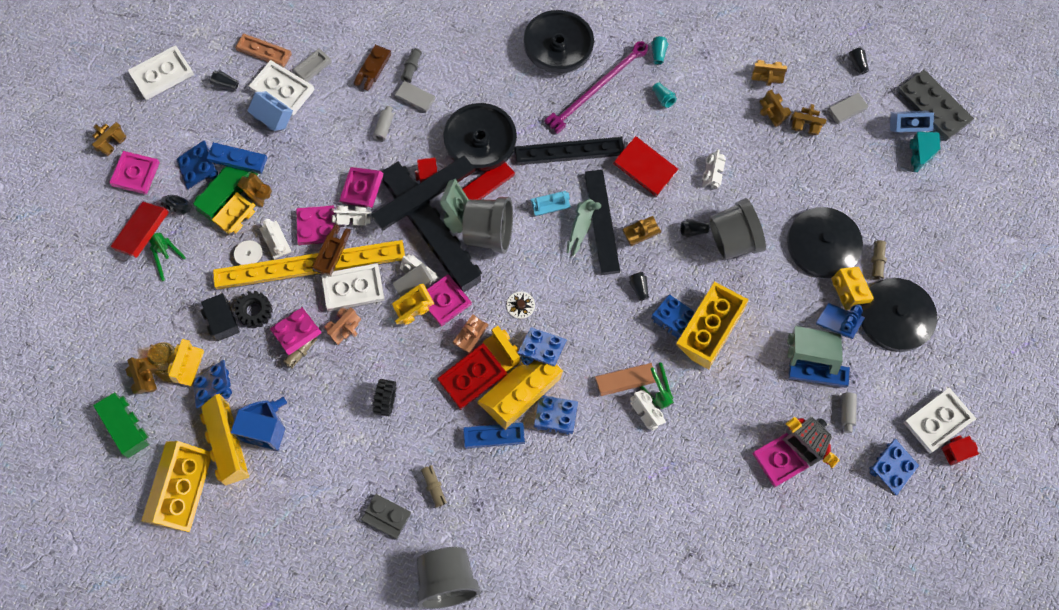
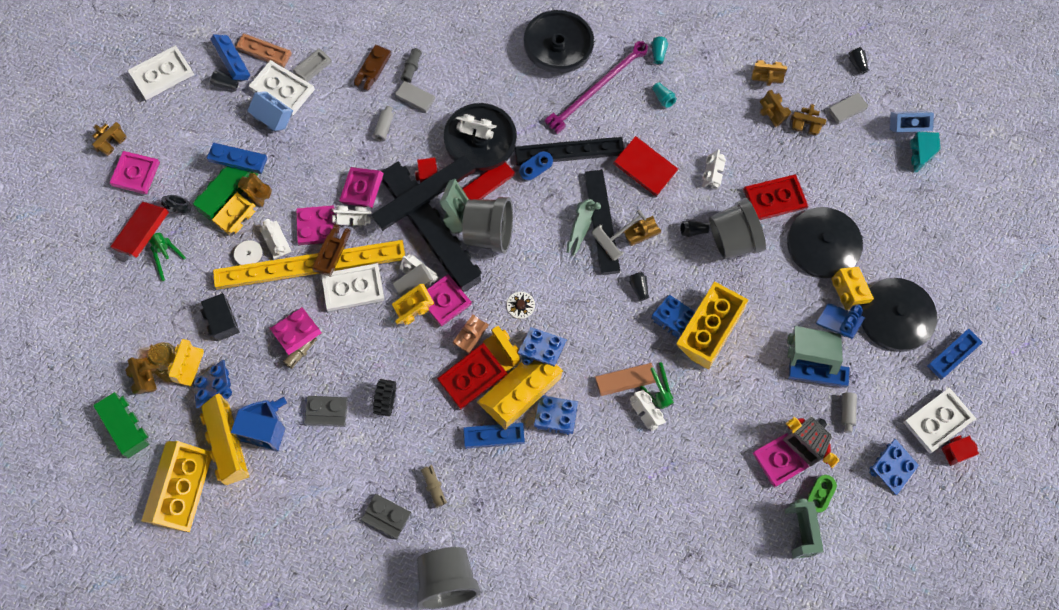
blue hinge [177,140,218,190] -> none
black tyre [235,291,273,328] -> none
nougat hips [324,307,361,345] -> none
medium azure hinge [530,191,571,216] -> none
dark tan pin [871,240,887,280] -> none
dark grey plate [897,69,974,141] -> none
none -> blue plate [210,34,251,80]
none -> dark grey plate [304,396,348,427]
none -> white hinge [457,114,496,140]
none -> blue plate [519,151,553,181]
none -> light grey piece [591,210,646,261]
none -> red tile [743,174,808,221]
none -> sand green panel [785,499,824,559]
none -> bright green plate [807,475,837,514]
none -> blue plate [927,329,983,380]

